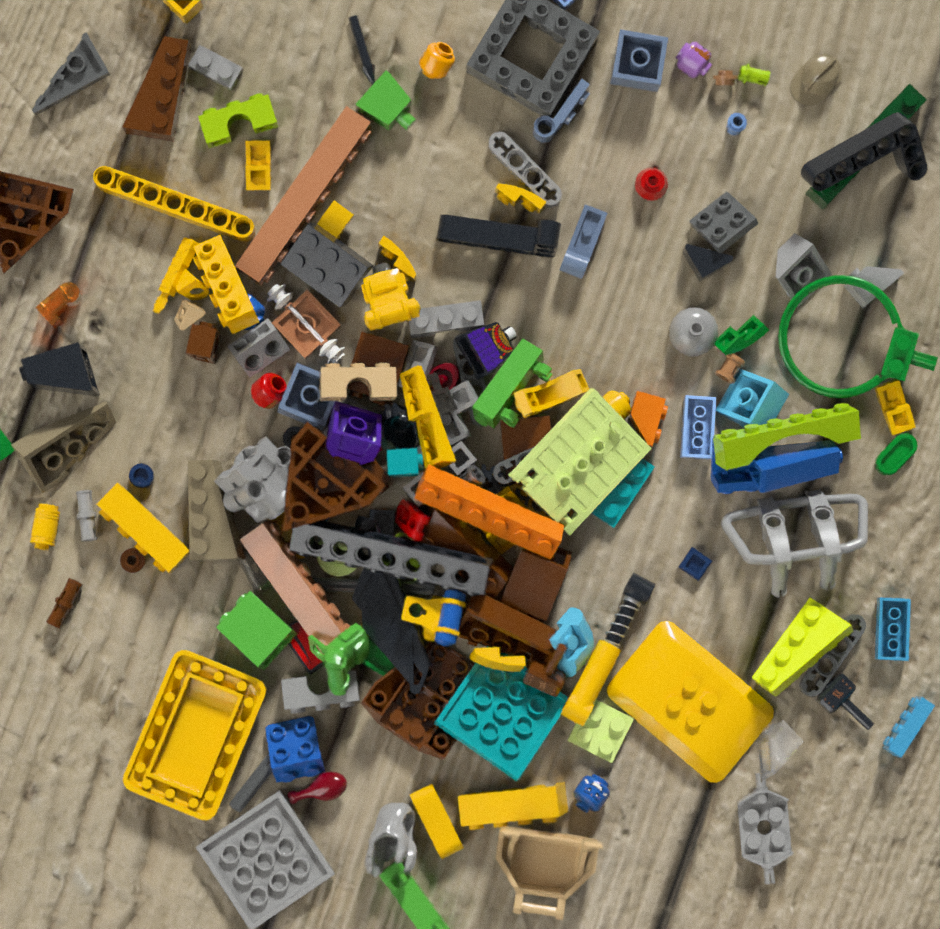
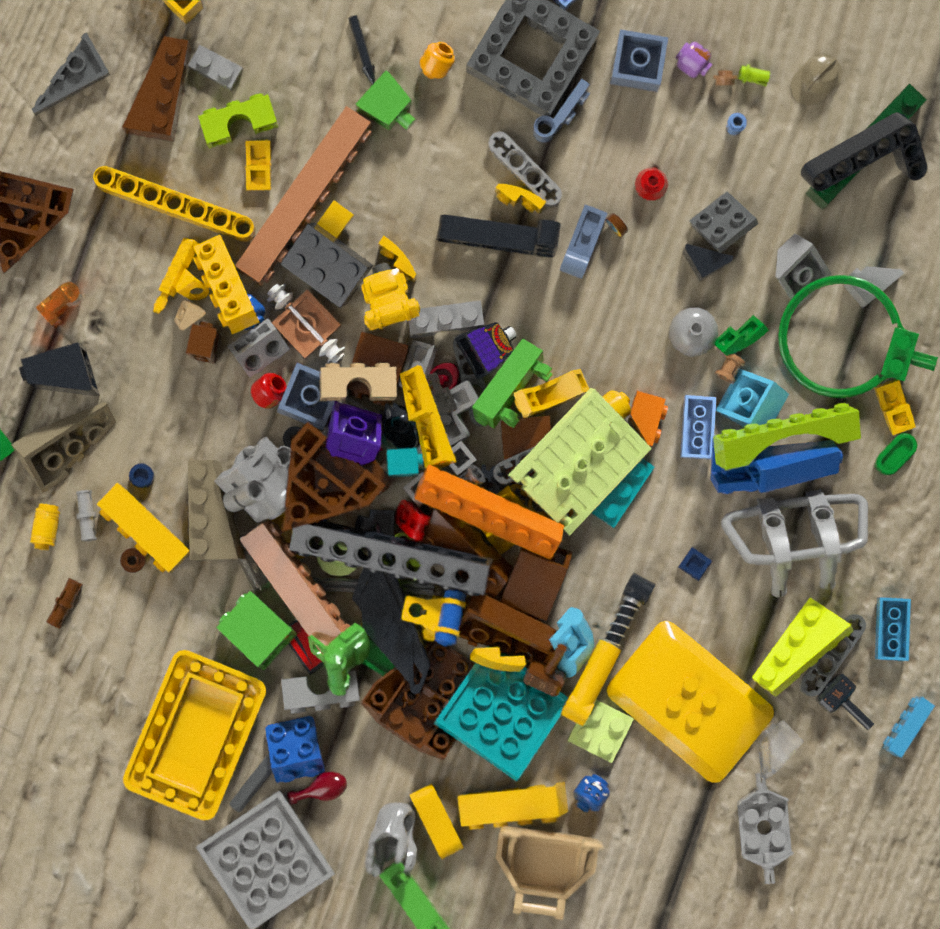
none -> reddish brown tile [605,213,628,237]

